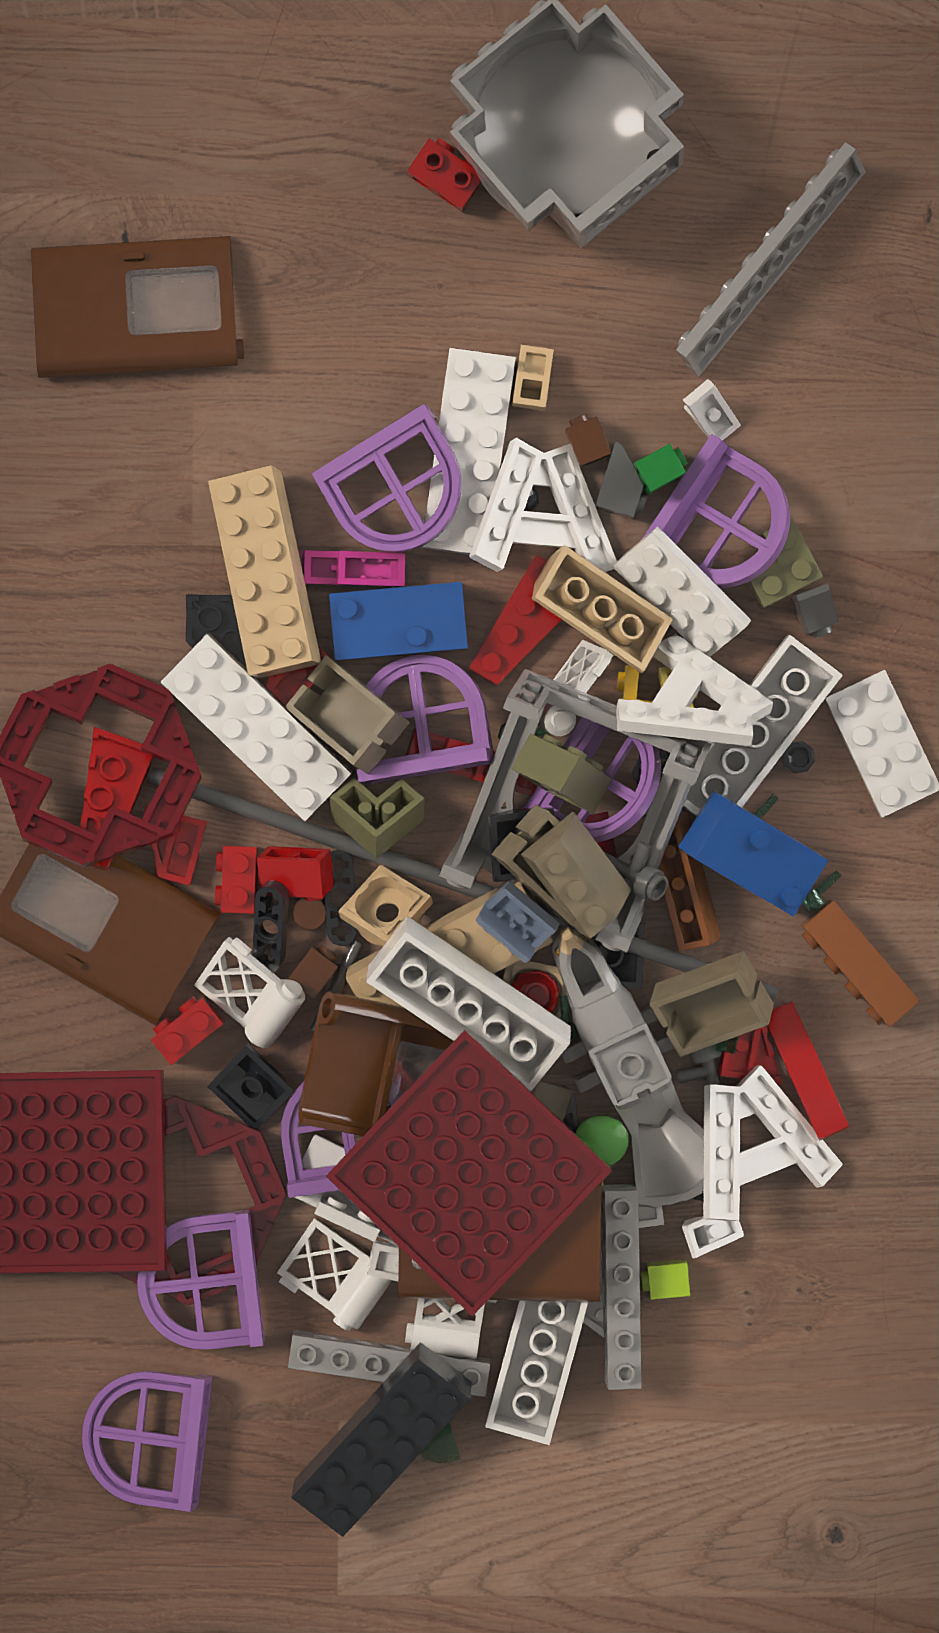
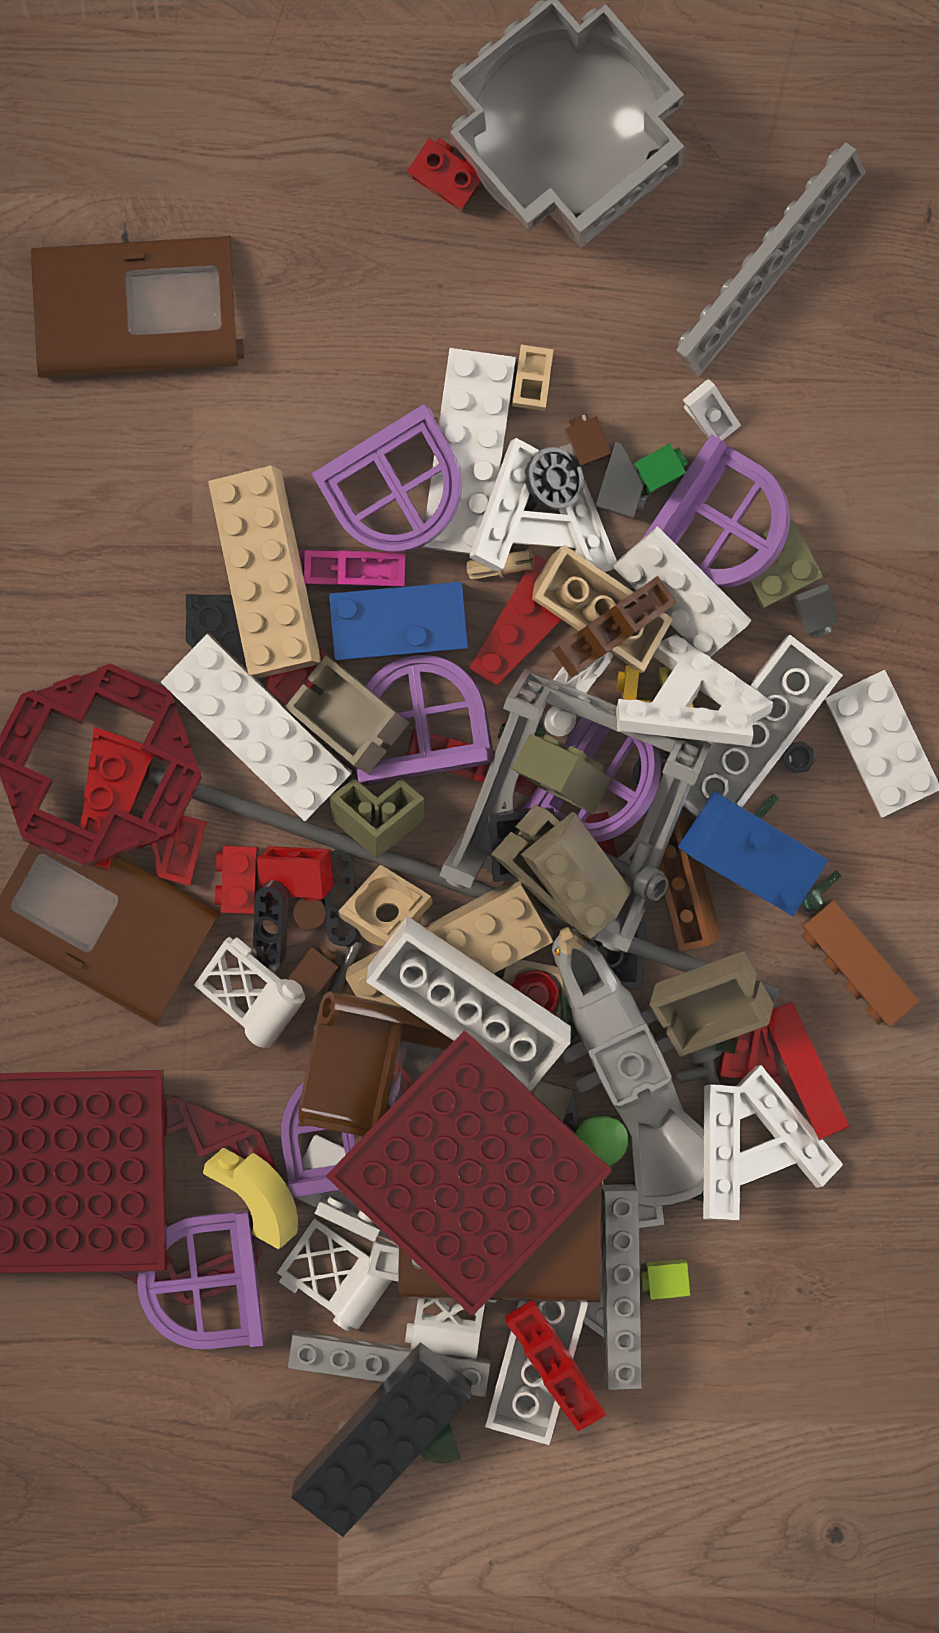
medium lavender window [82,1371,213,1512] -> none
red brick [151,996,225,1066] -> none
black slope [207,1043,297,1130] -> none
sand blue bracket [476,881,560,963] -> none
white slope [682,1216,744,1258] -> none
none -> light yellow arch [203,1148,298,1249]
none -> tan axle [467,549,534,580]
none -> red slope [504,1299,606,1432]
none -> wheel [525,447,584,510]
none -> reddish brown slope [552,576,677,678]

